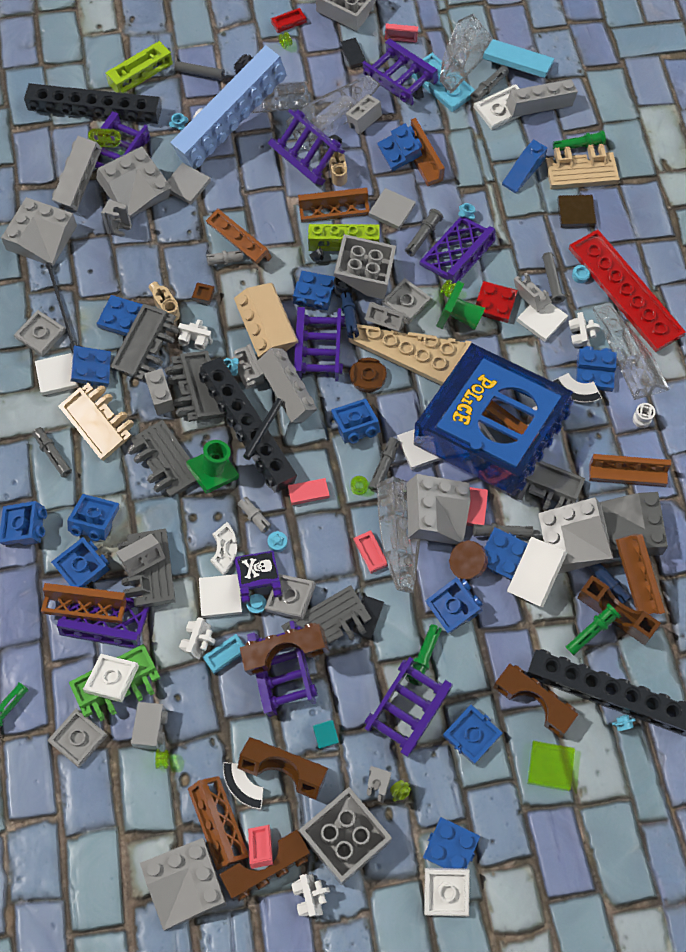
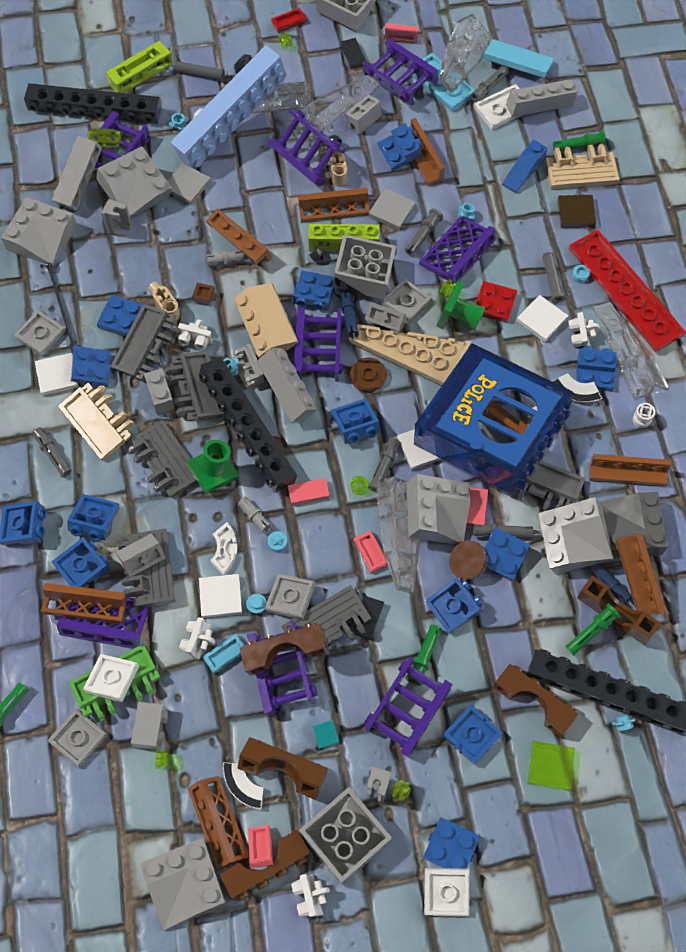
flag [235,551,282,603] -> none
black bar [243,398,283,460] -> none
white tile [507,537,567,608] -> none
light grey hinge [514,273,552,311] -> none

